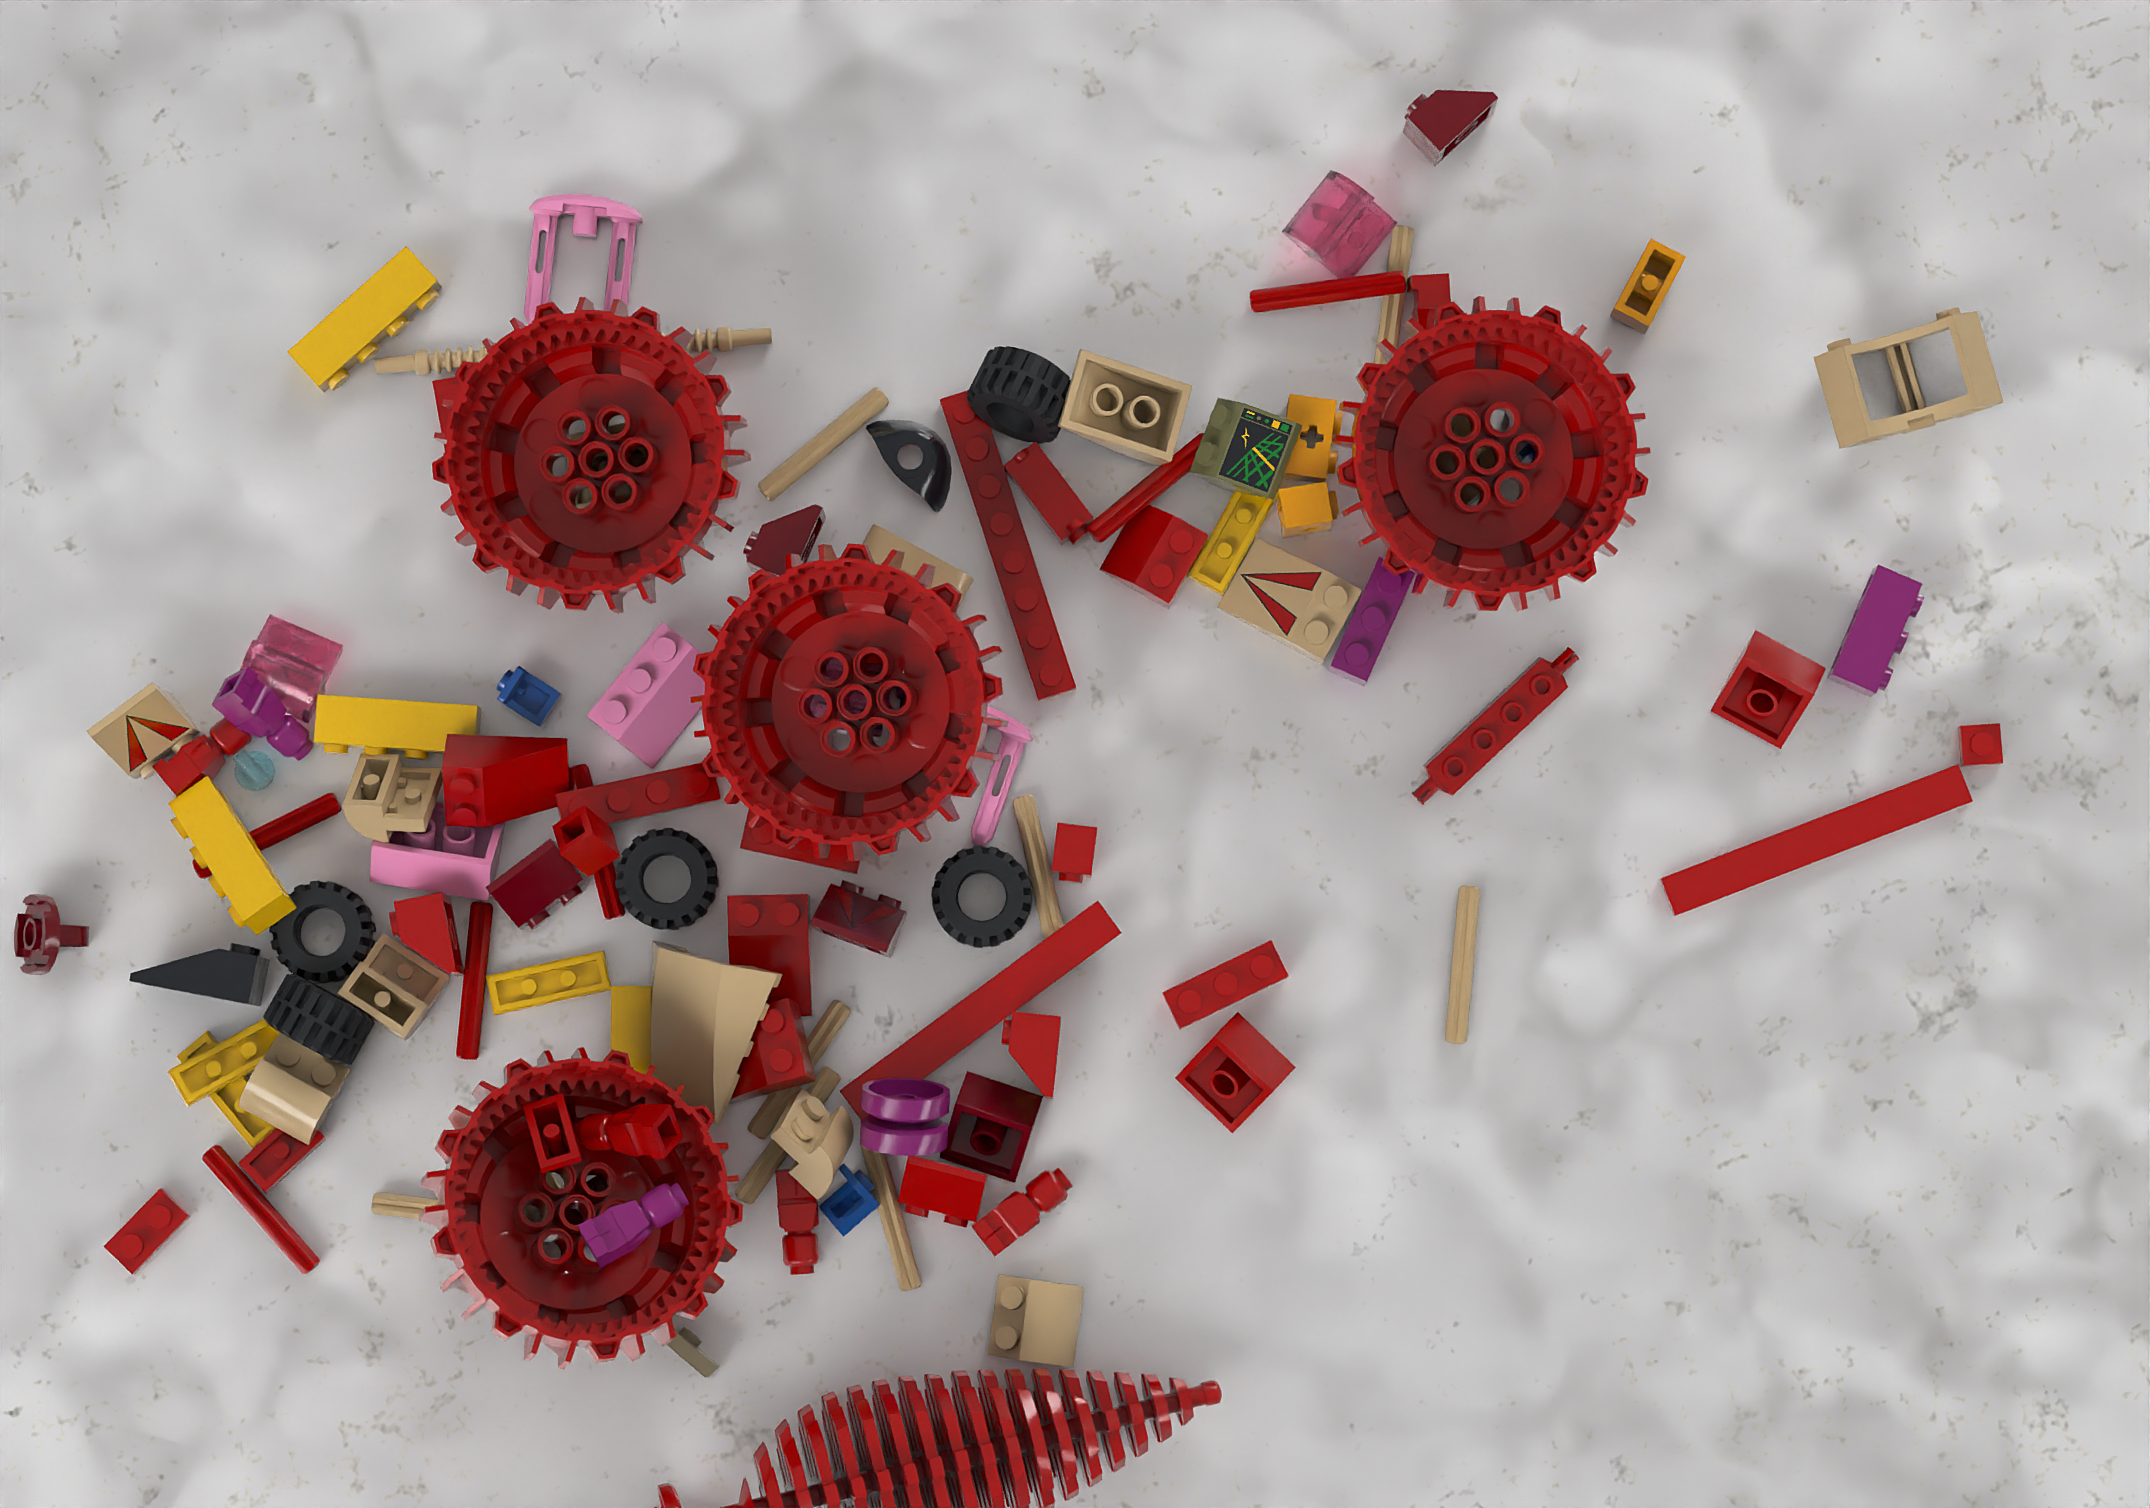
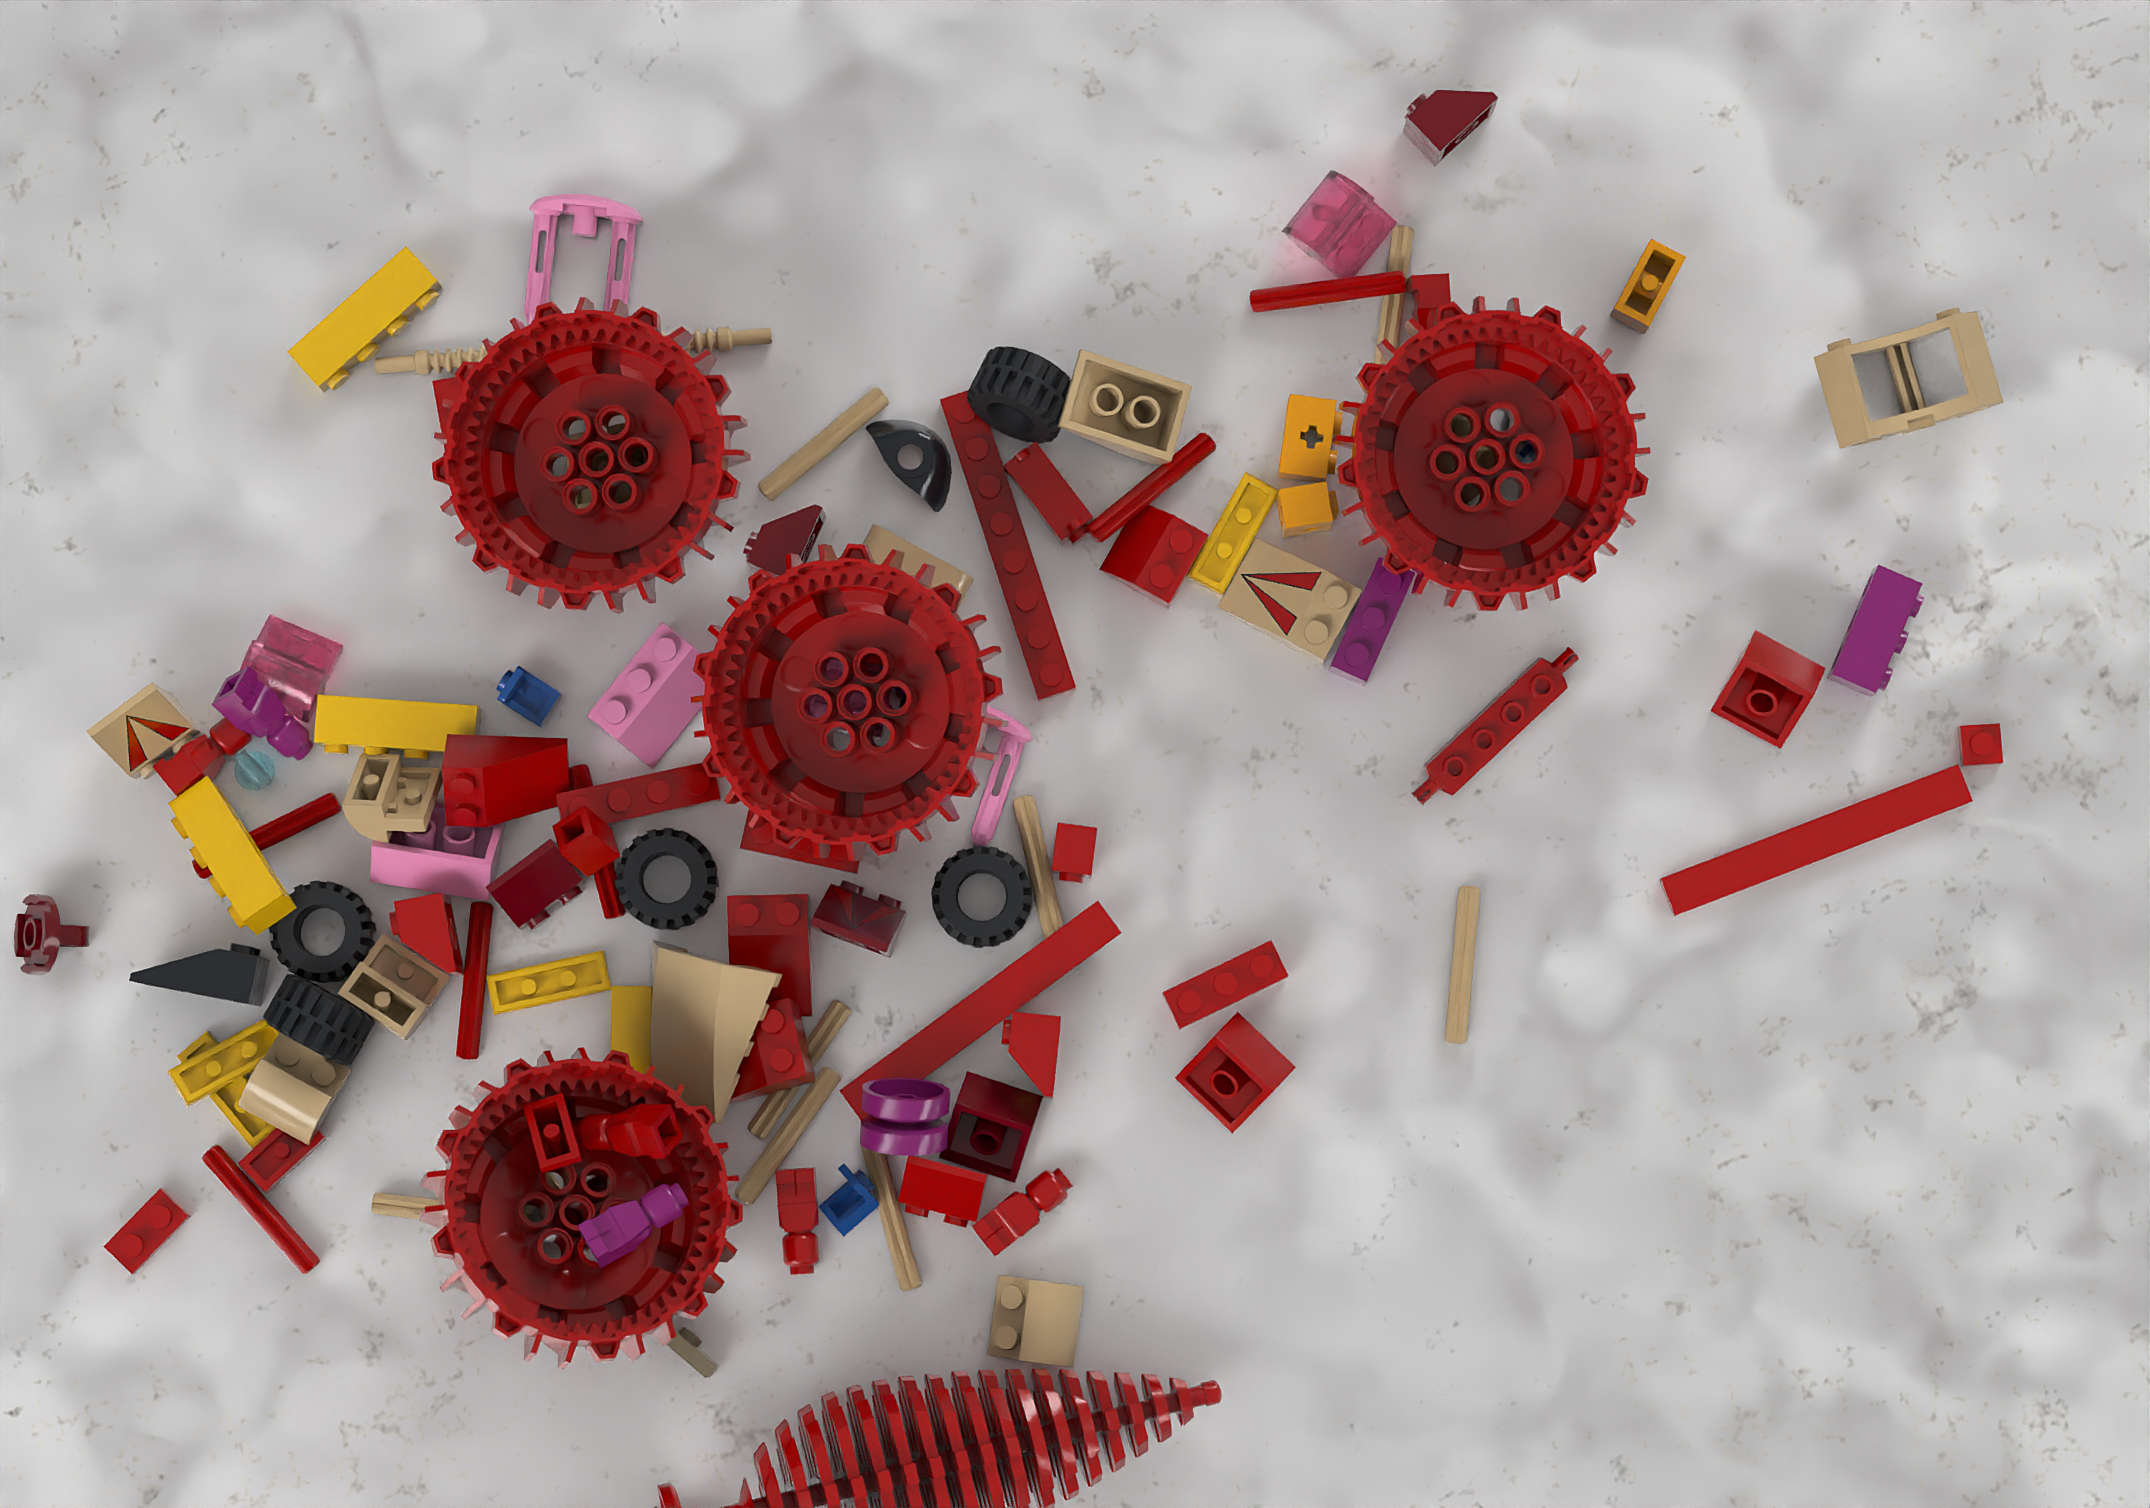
tan brick [770,1087,854,1200] -> none
slope [1190,398,1302,500] -> none

